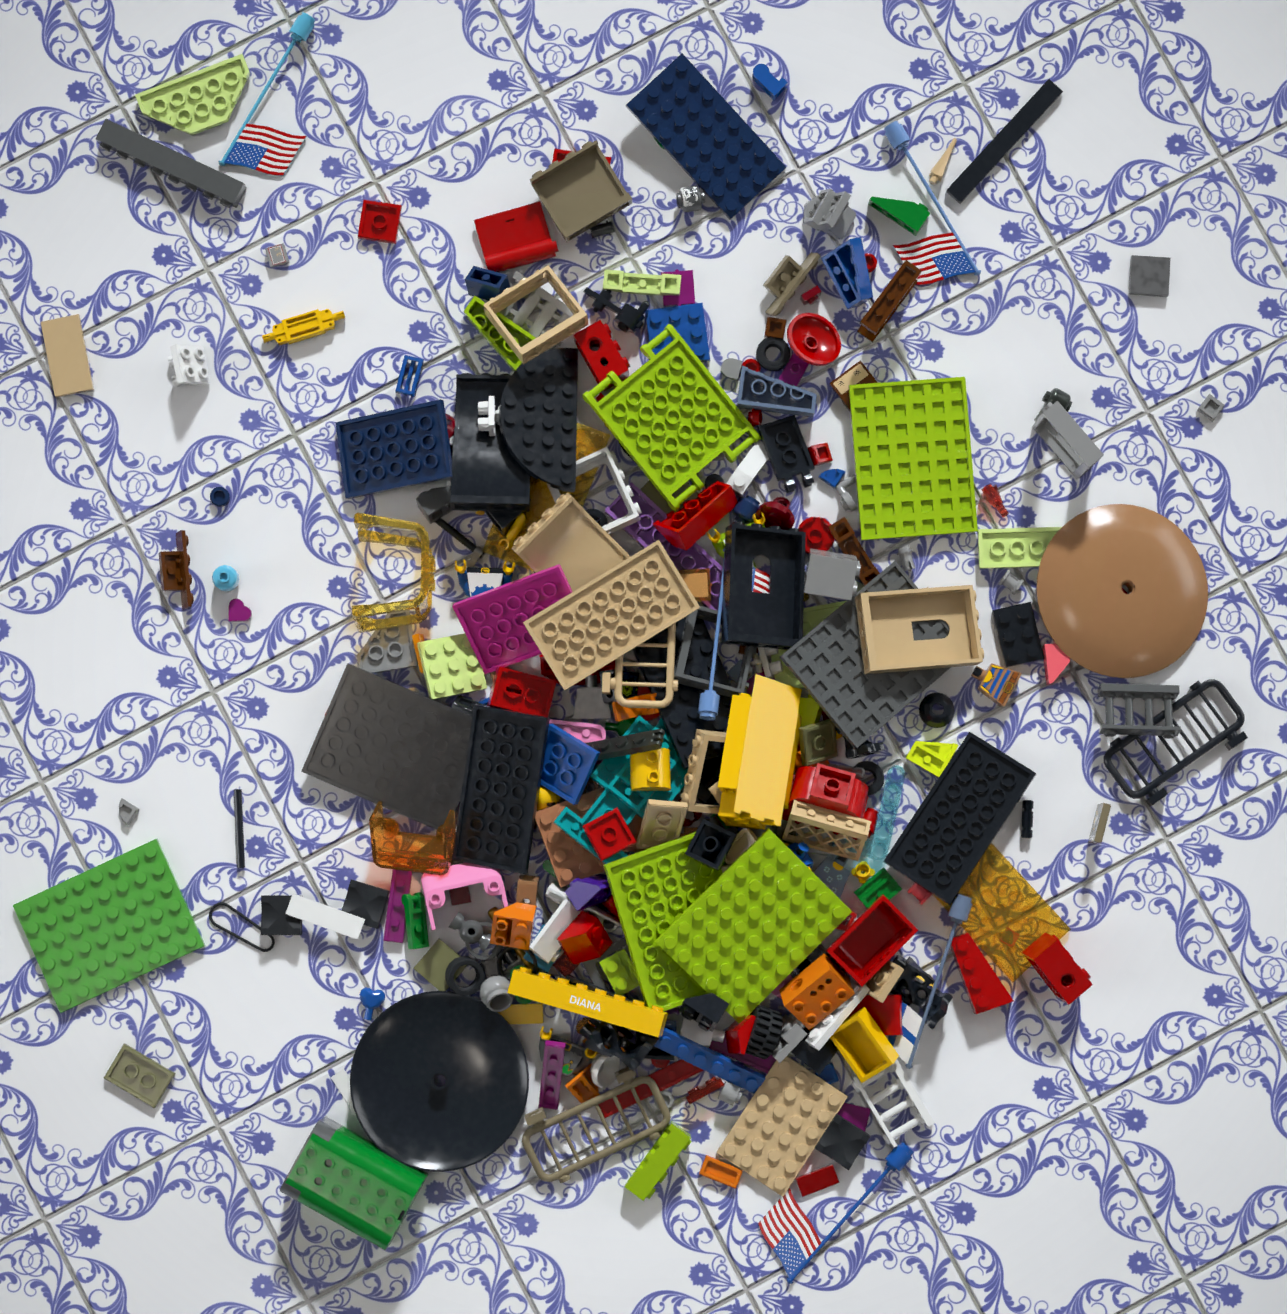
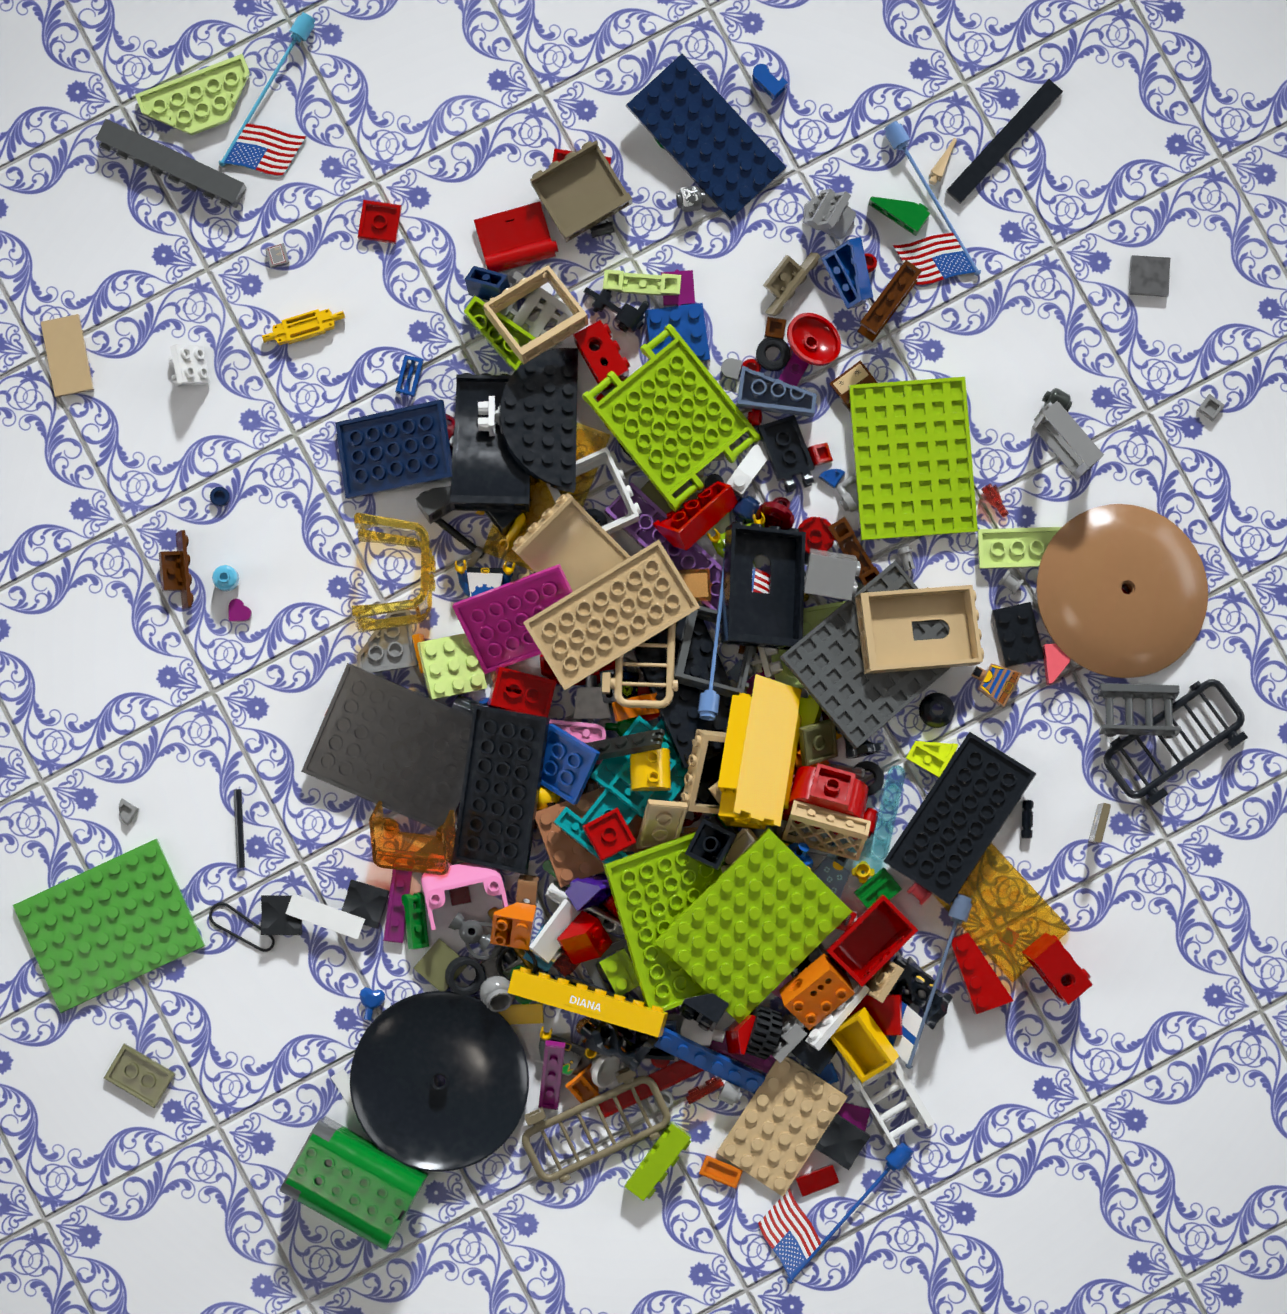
dark red plate [800,285,822,305] -> none

